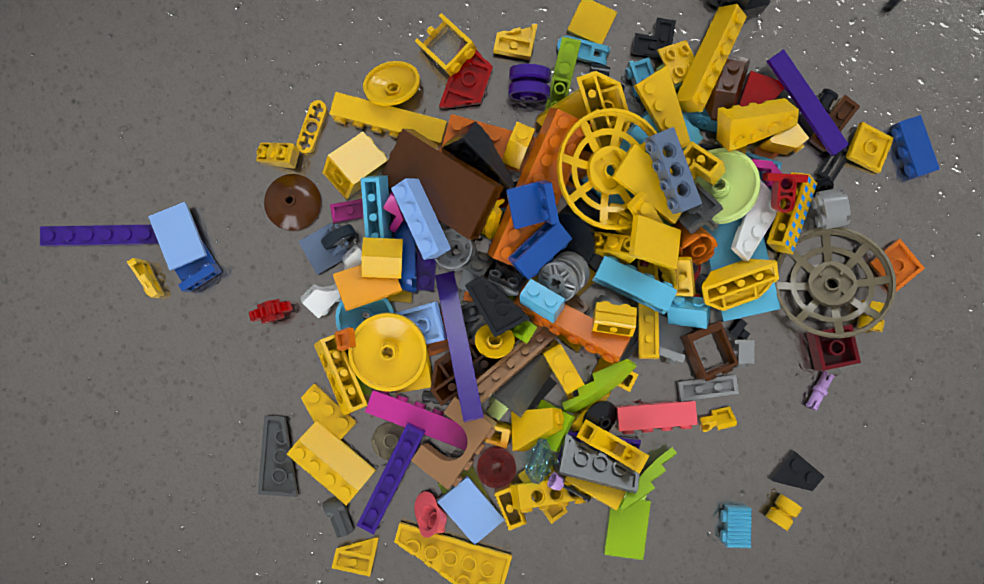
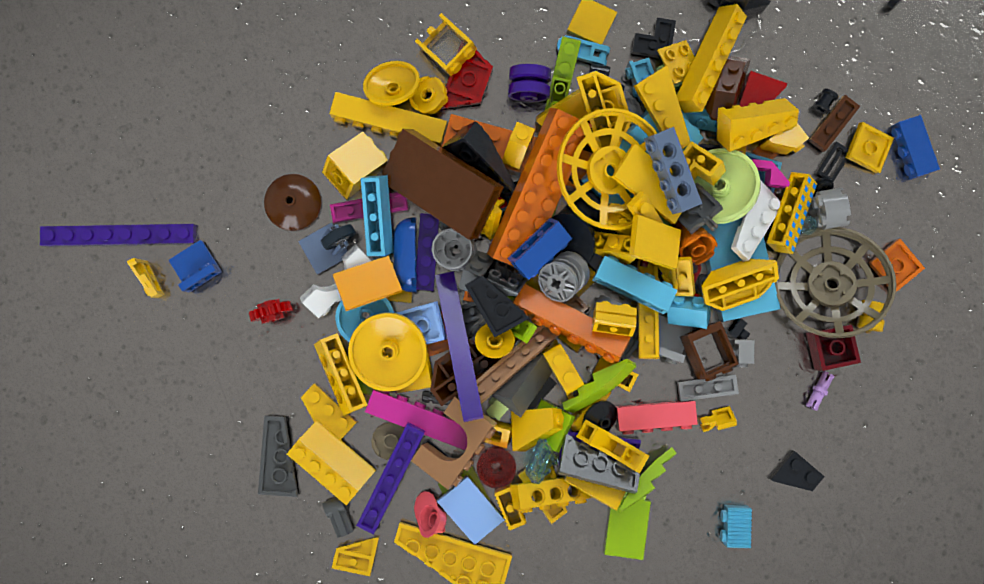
light blue tile [148,202,207,271] -> none
yellow slope [256,143,300,168] -> none
yellow beam [296,100,328,155] -> none
orange tile [335,327,356,351] -> none
yellow slope [361,237,403,279] -> none
dark pink slope [383,192,404,233] -> none
light blue brick [391,179,451,260] -> none
yellow wing [493,24,538,60] -> none
blue bracket [506,180,559,229] -> none
medium azure brick [520,279,565,323] -> none
lavender hinge [547,472,591,502] -> none
red tile [762,173,808,213] -> none
dark purple tile [766,49,849,156] -> none
yellow wheel [766,493,803,531] -> none
none -> yellow plate [409,76,448,116]
none -> clear light blue plate [801,216,817,235]

